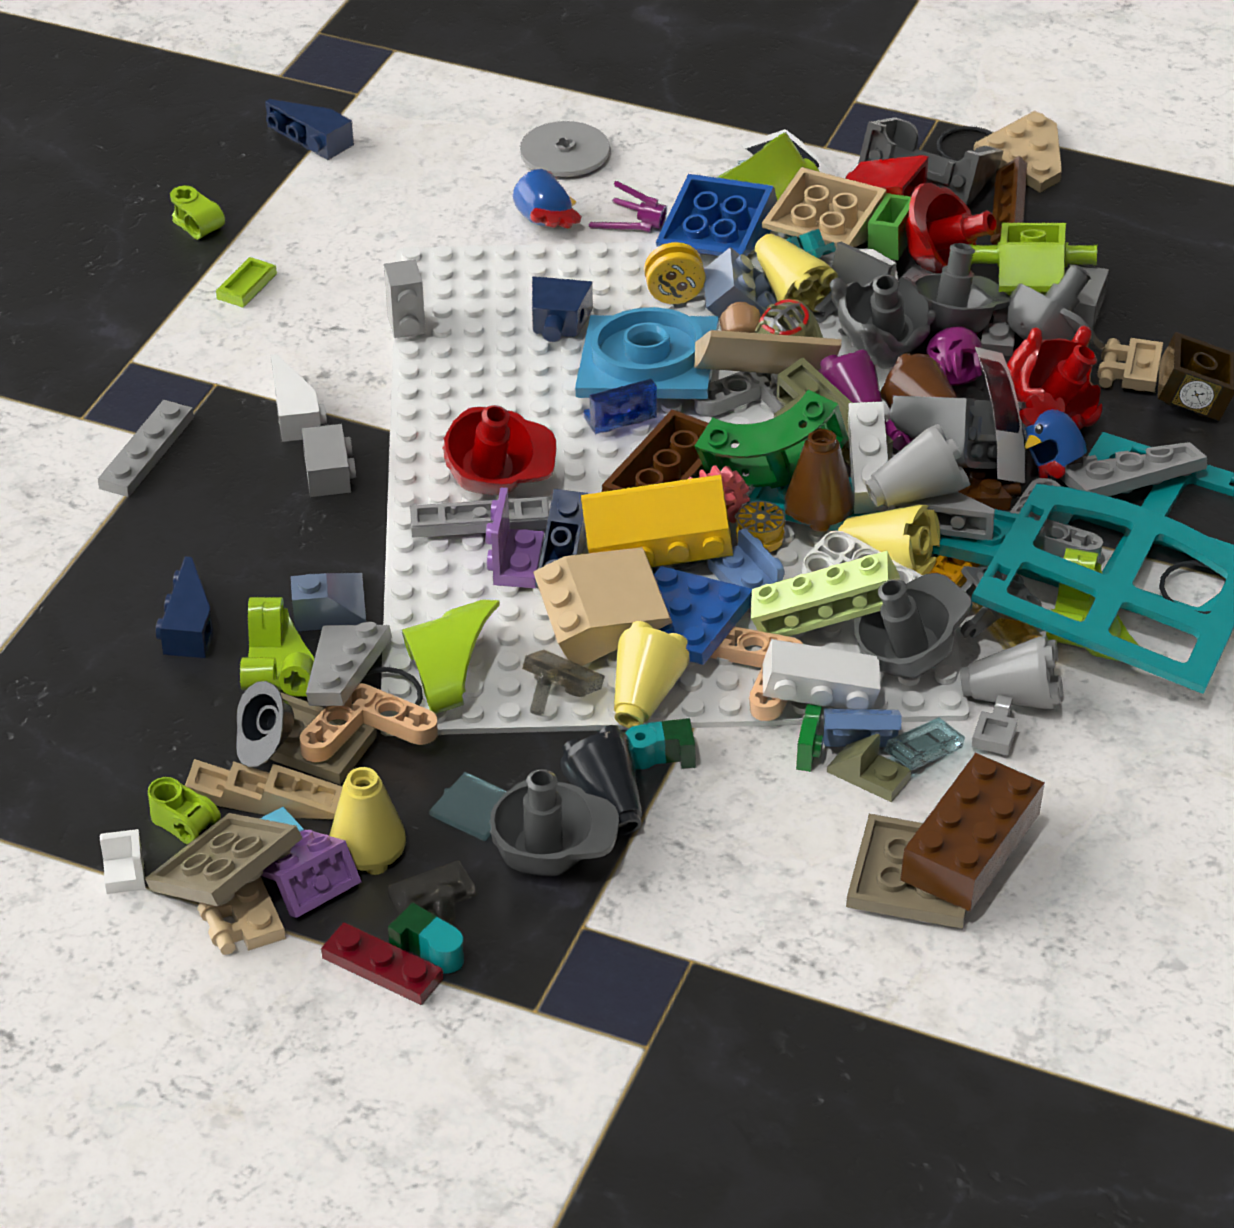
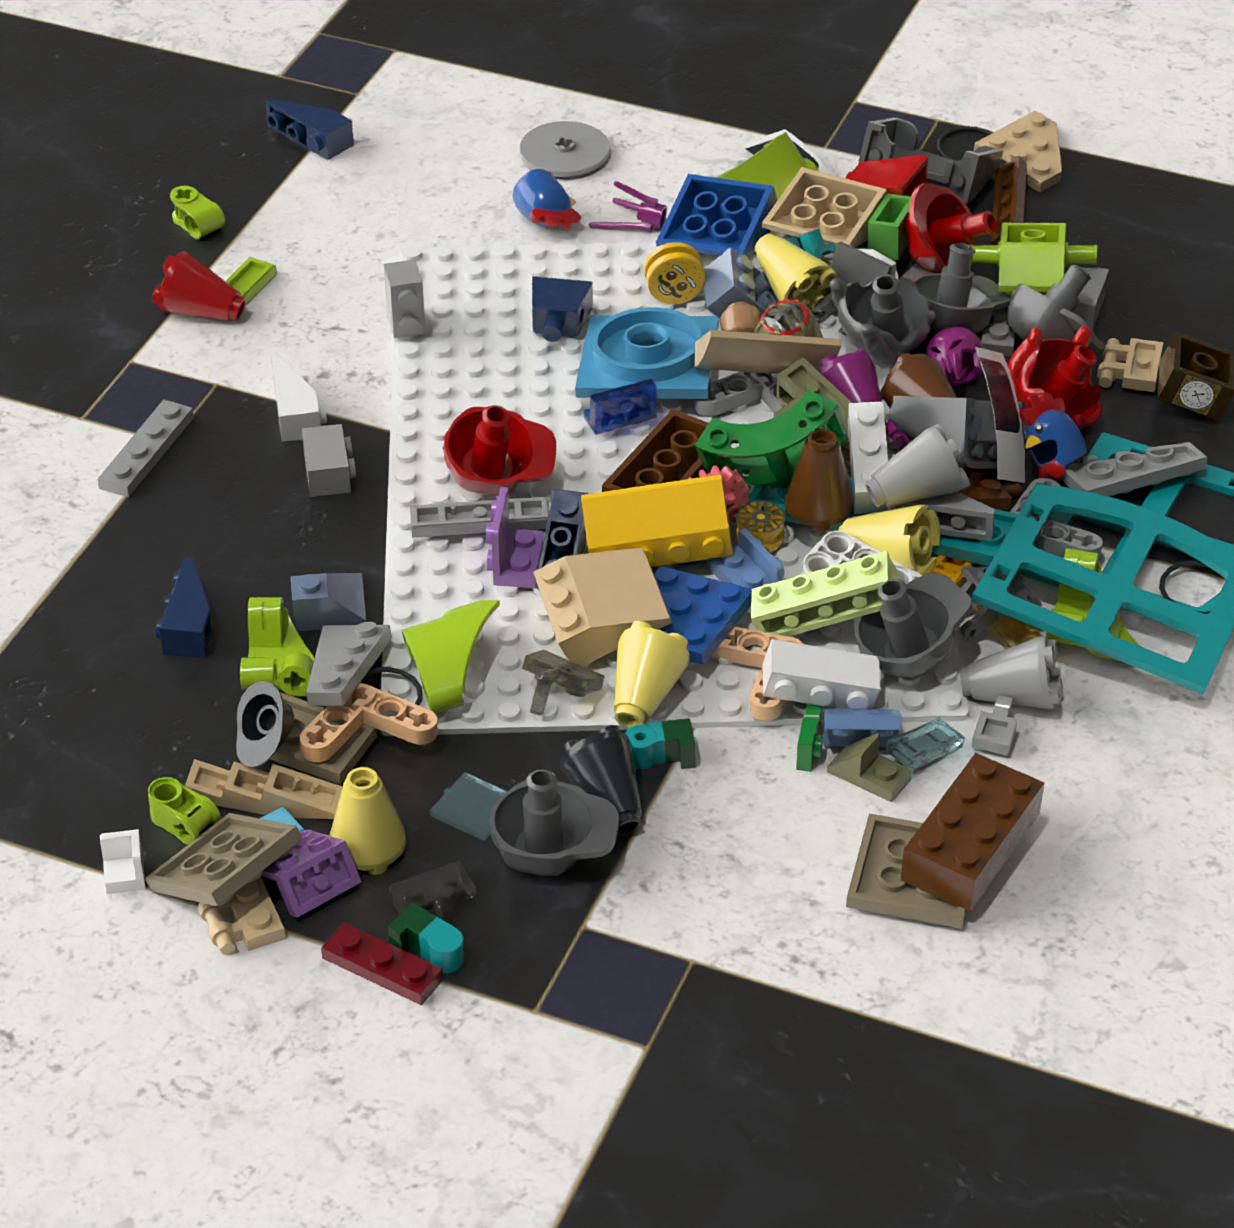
none -> red cone [152,251,247,321]

